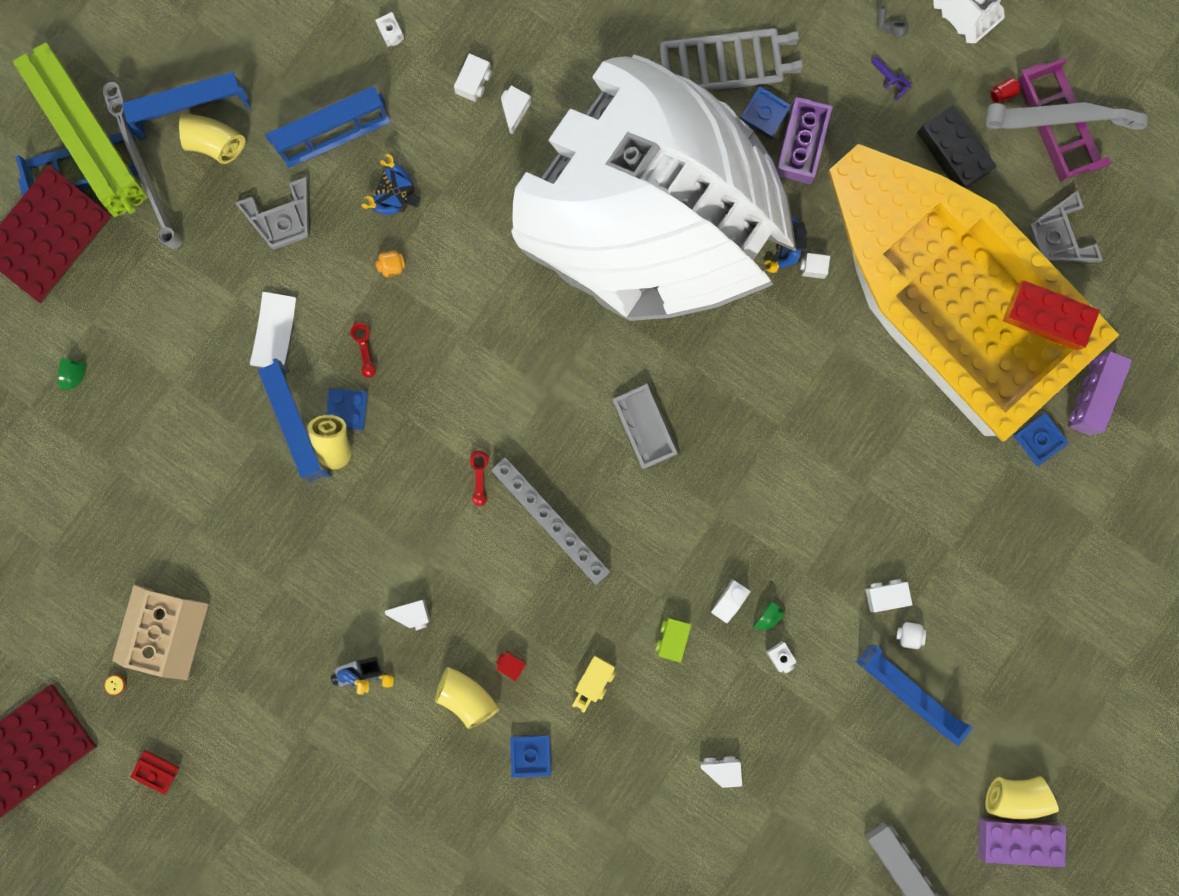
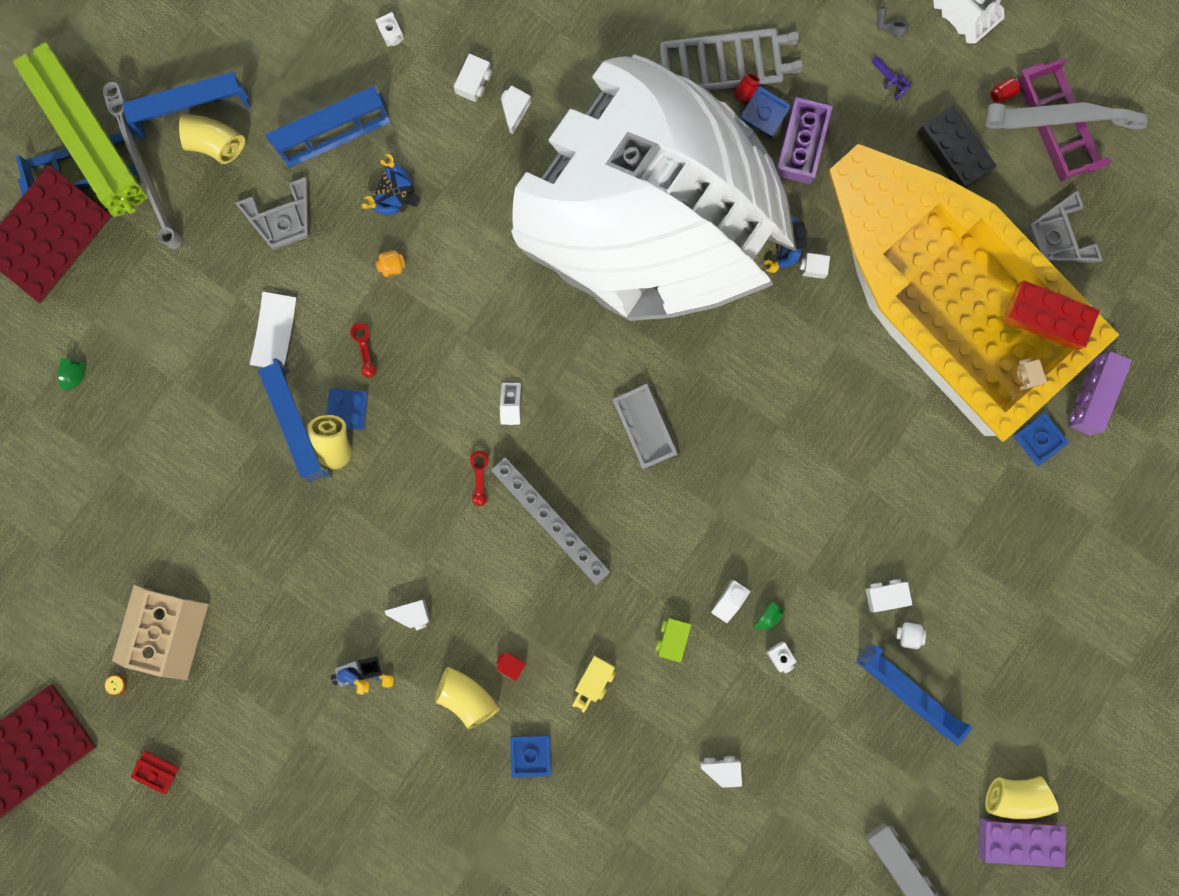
none -> white slope [500,383,521,425]
none -> red brick [734,73,760,103]
none -> tan brick [1017,358,1047,391]

